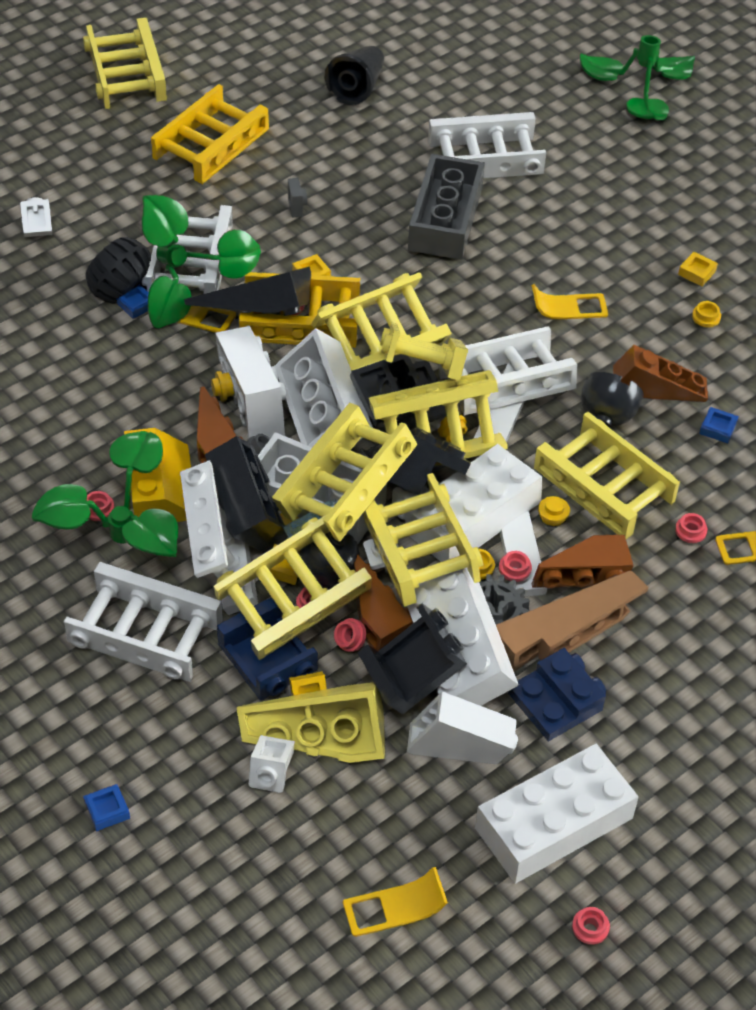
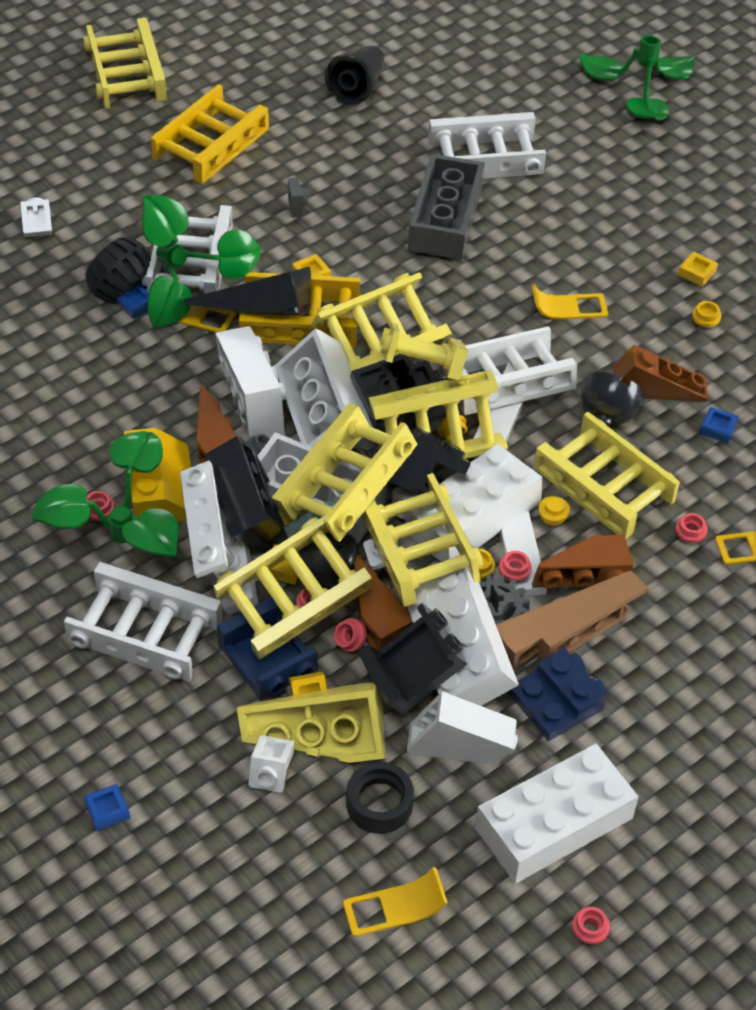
yellow plate [211,371,234,401] -> none
none -> black tyre [346,762,414,834]

